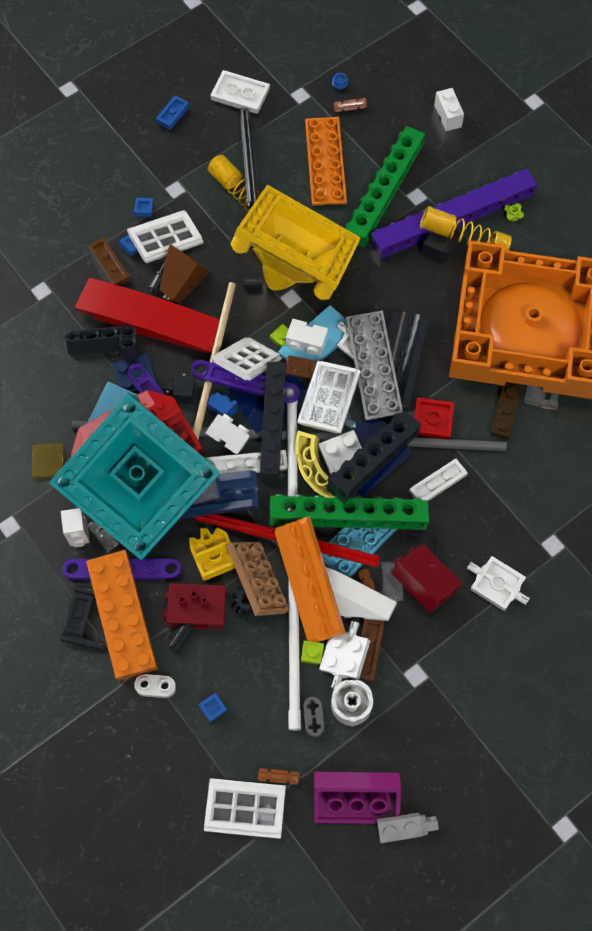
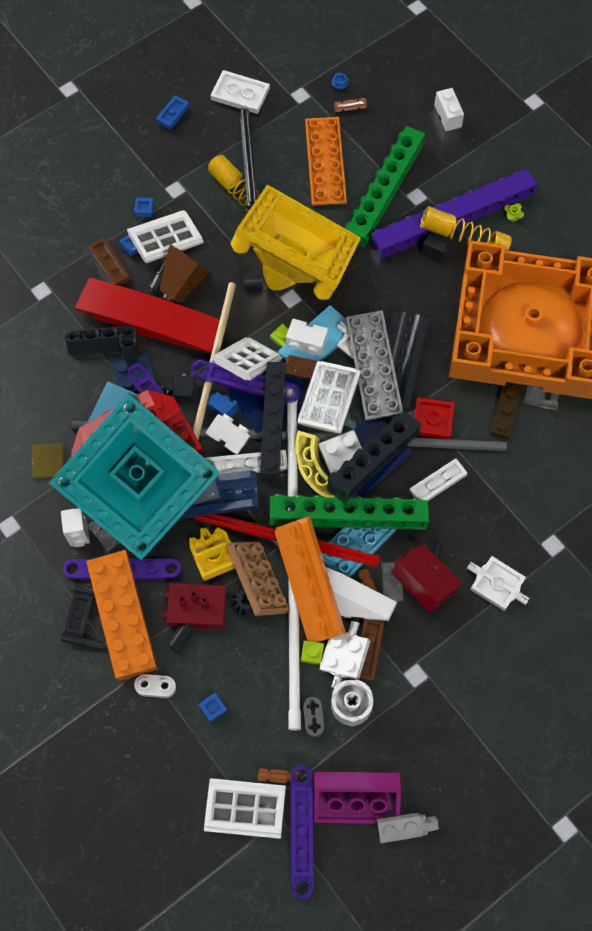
none -> dark purple plate [291,765,313,900]

